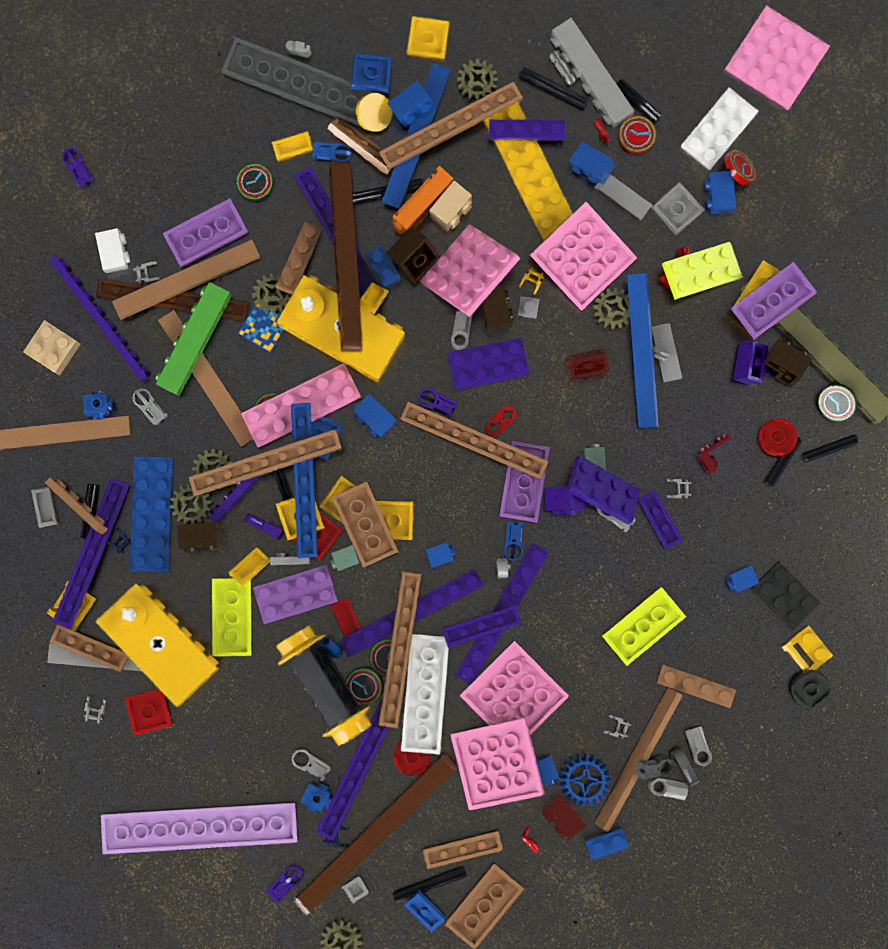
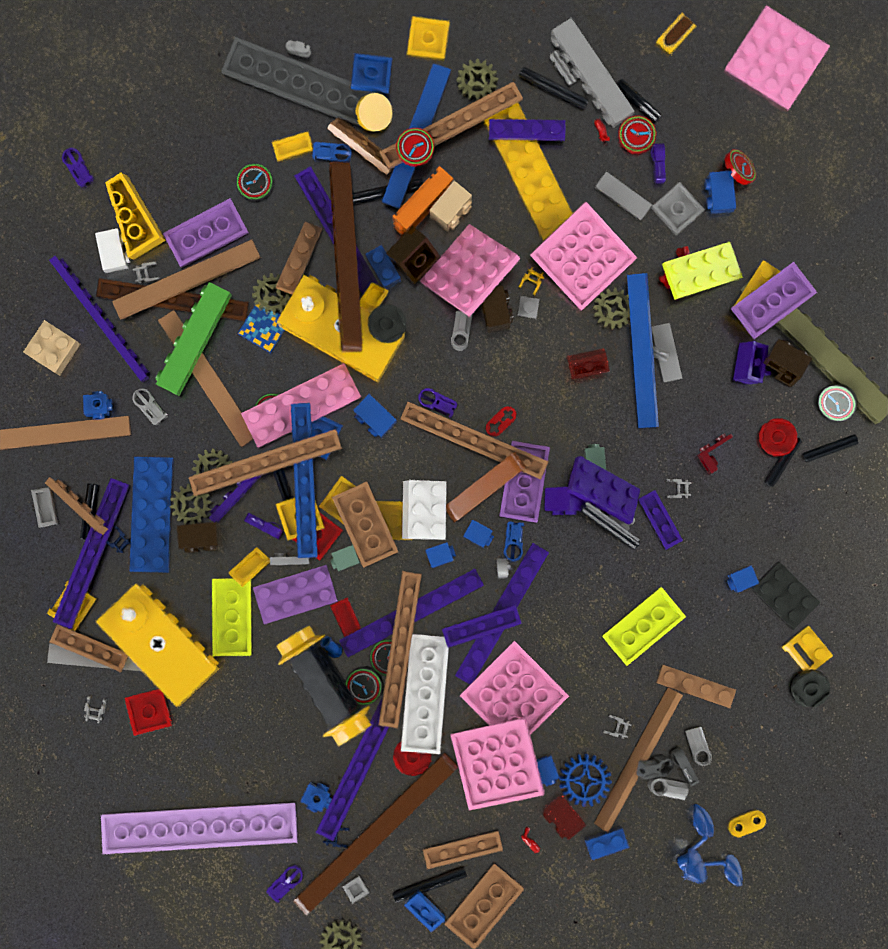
light grey piece [292,748,330,781] -> none
blue brick [387,80,435,127] -> none
dark purple plate [447,338,530,391] -> none
blue brick [569,142,616,185] -> none
white plate [681,88,758,170] -> none
none -> yellow wedge [105,172,165,260]
none -> pearl dark grey tile [368,304,407,343]
none -> tile [396,128,434,167]
none -> white brick [402,480,446,540]
none -> dark orange beam [446,452,527,523]
none -> blue brick [463,520,494,548]
none -> axle [581,502,640,549]
none -> dark purple piece [651,143,666,183]
none -> tile [656,13,696,54]
none -> blue plant [678,804,743,887]
none -> yellow plate [728,810,766,837]

